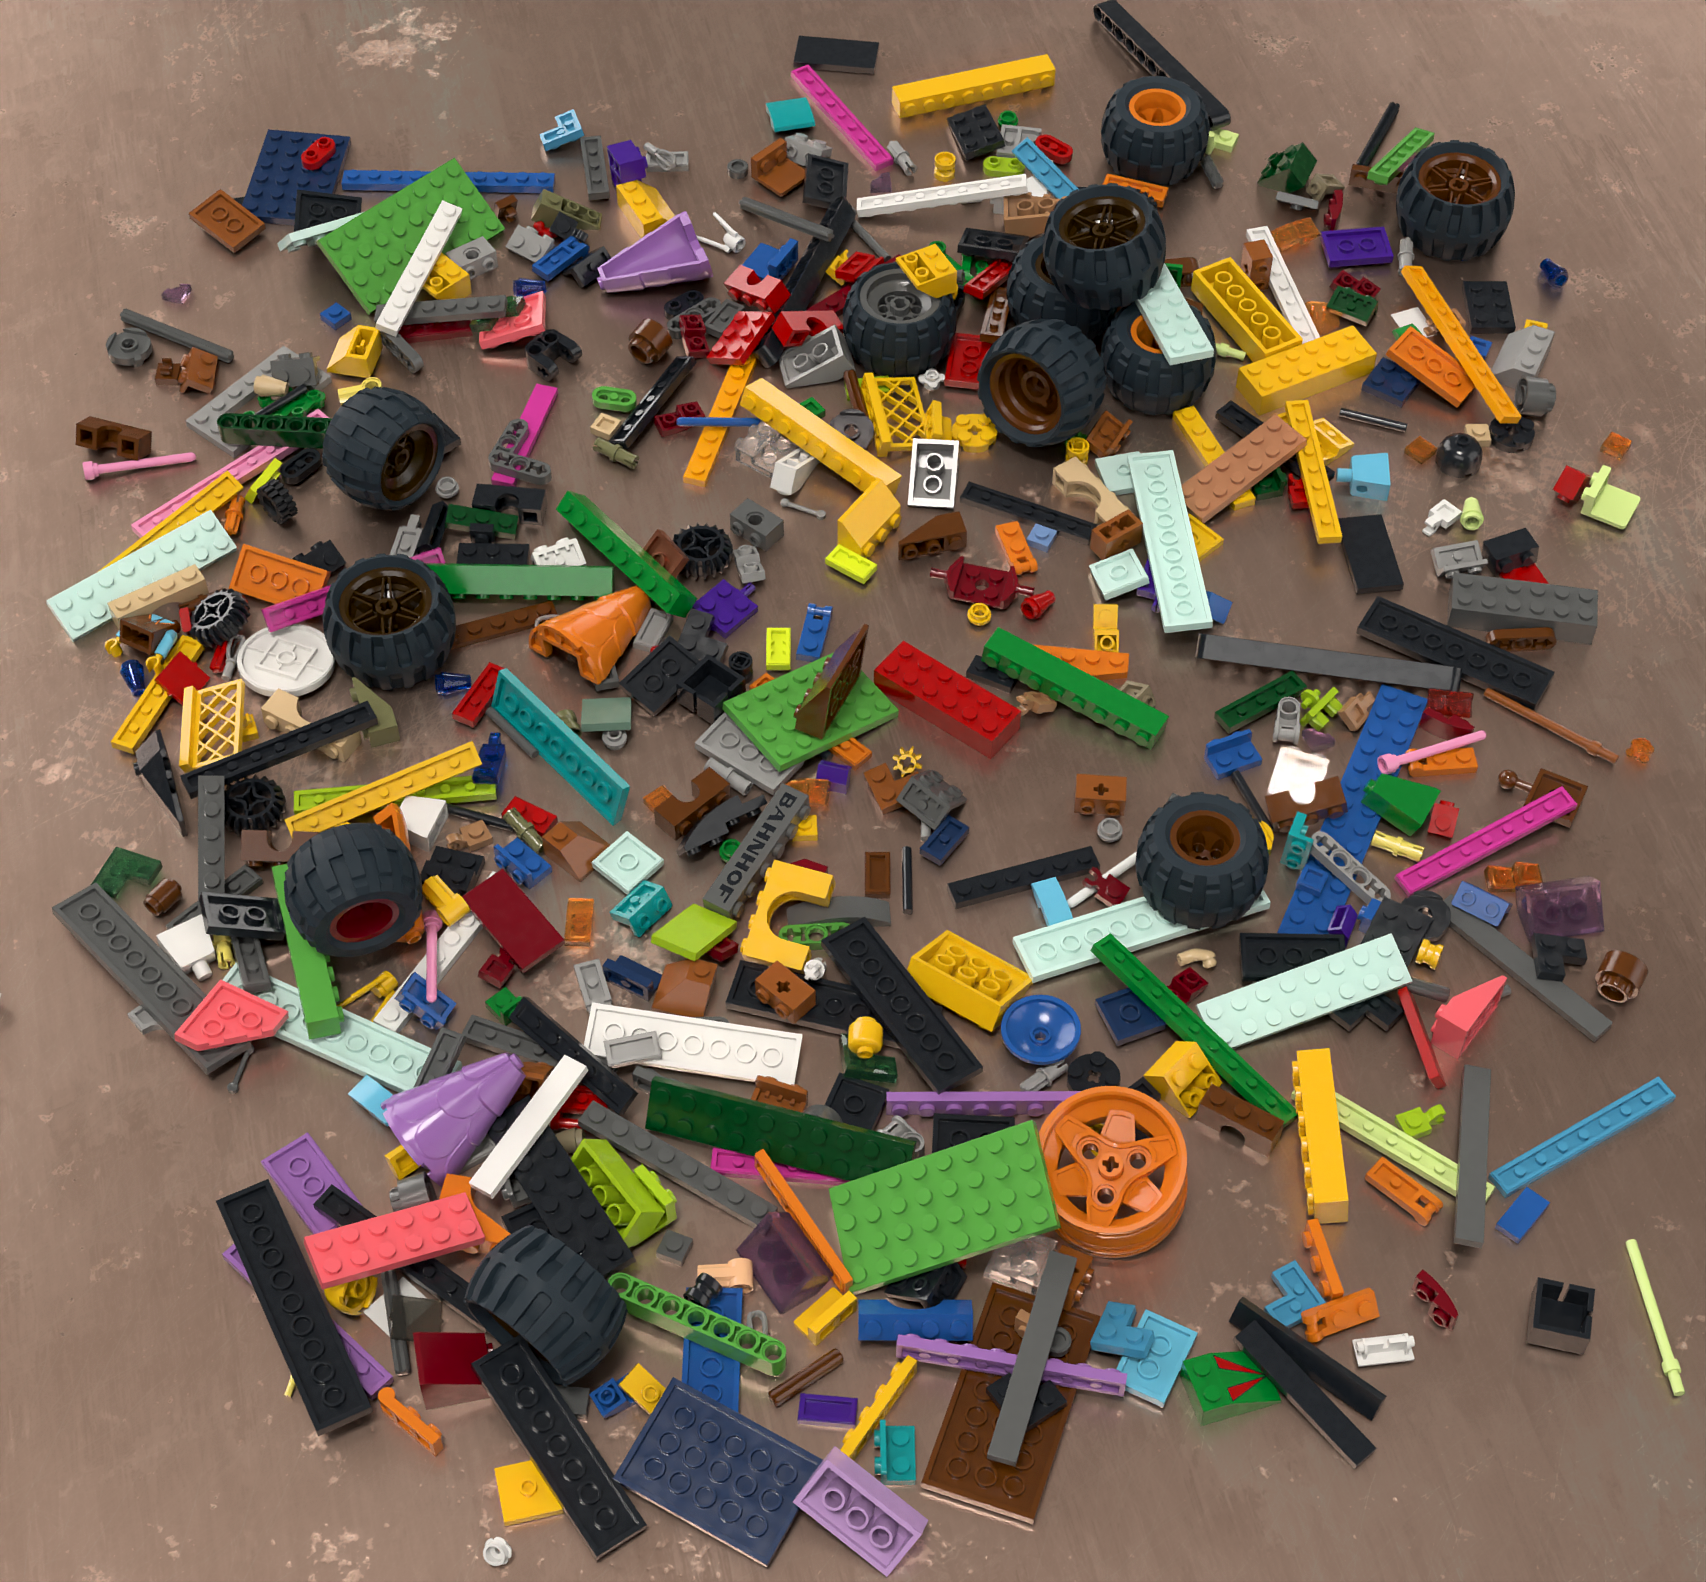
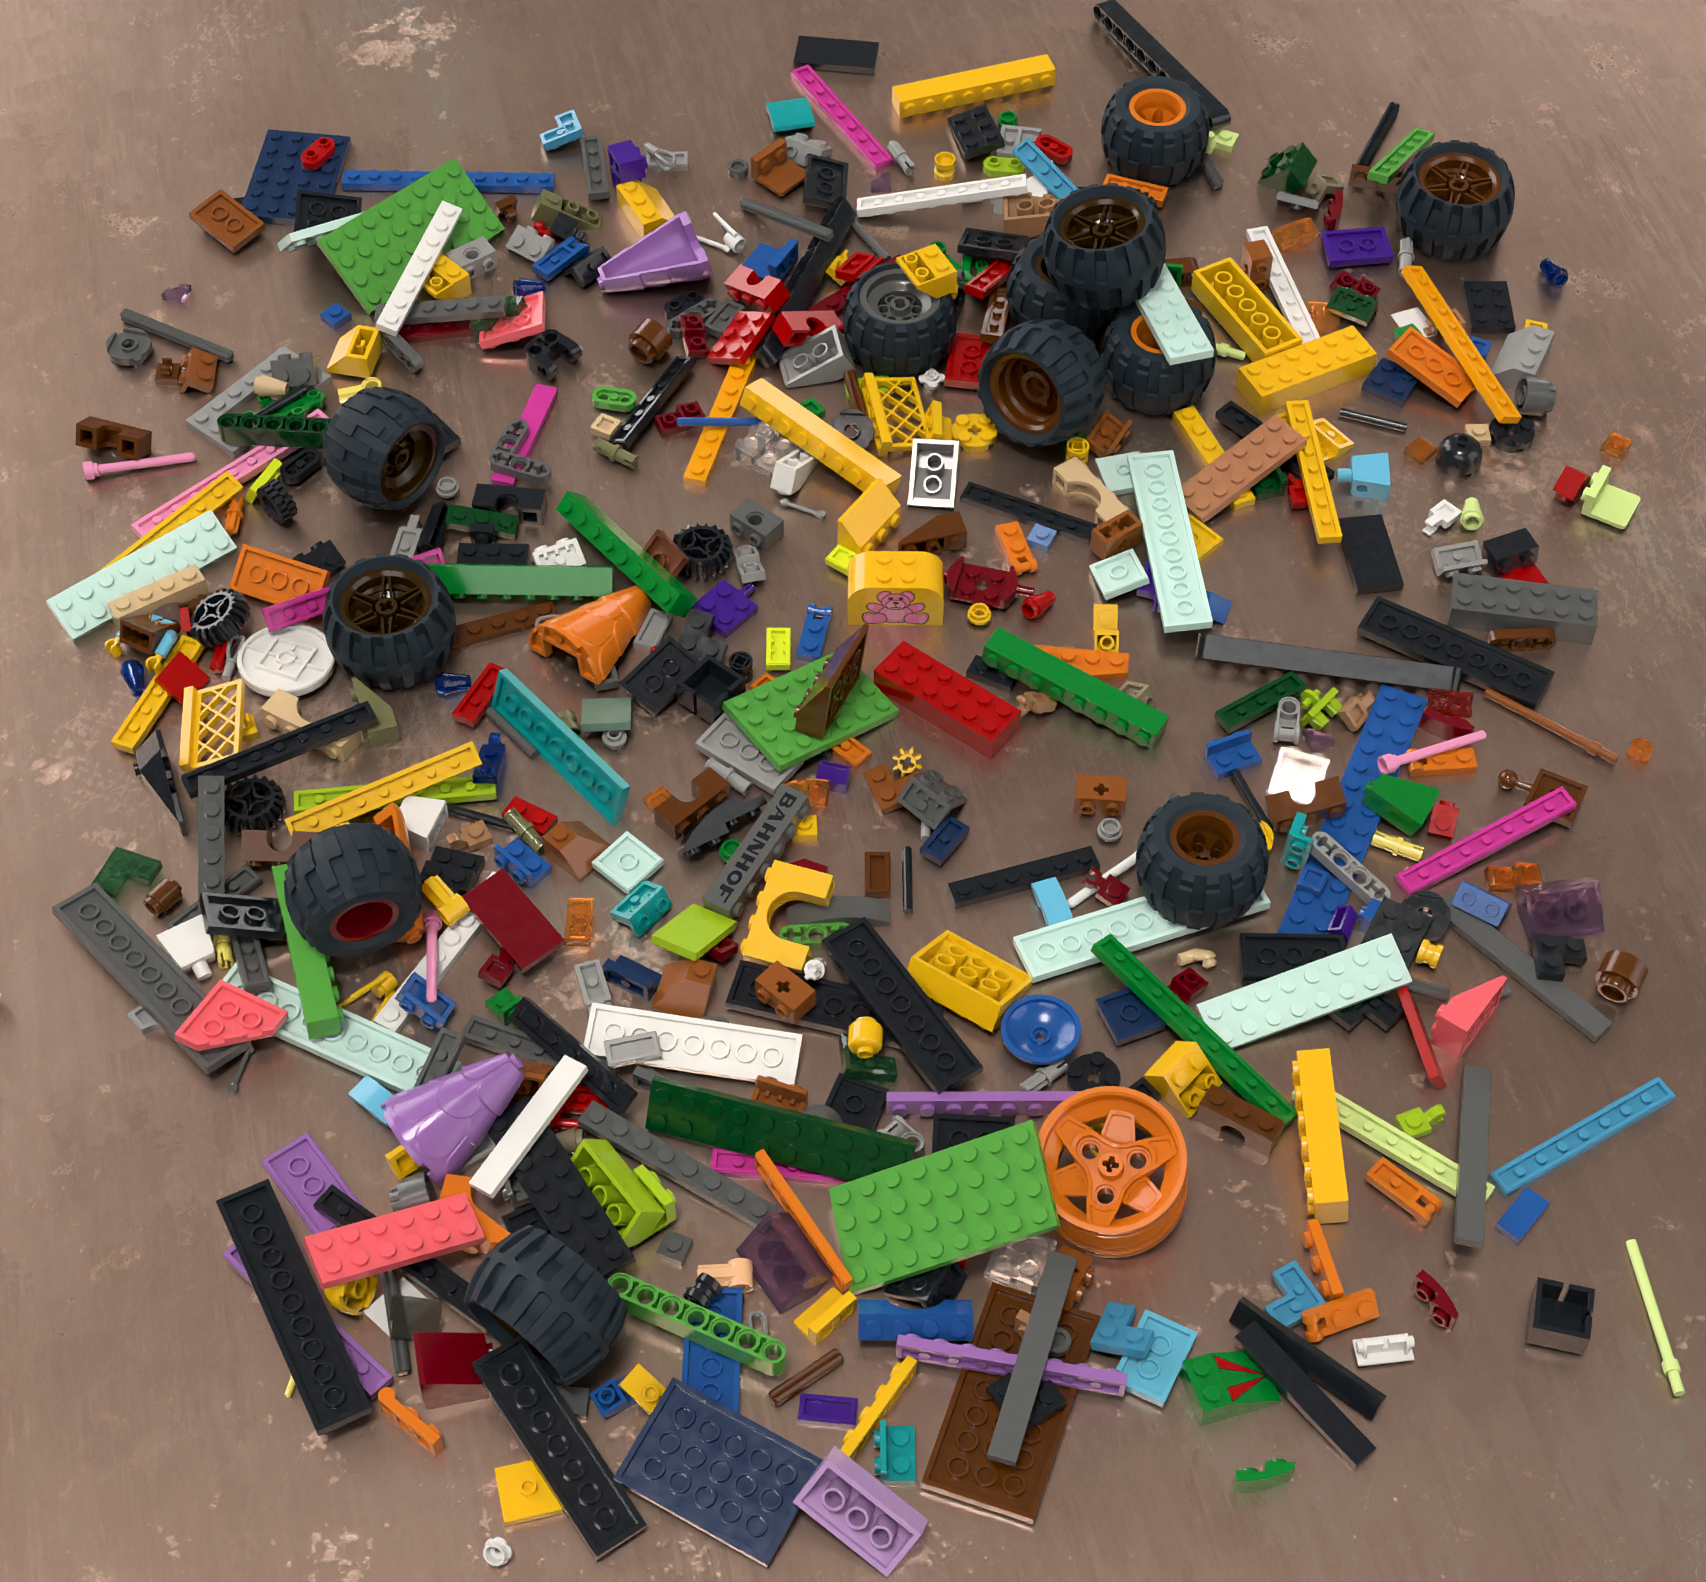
none -> yellow brick [848,551,944,625]
none -> green slope [1233,1458,1295,1493]

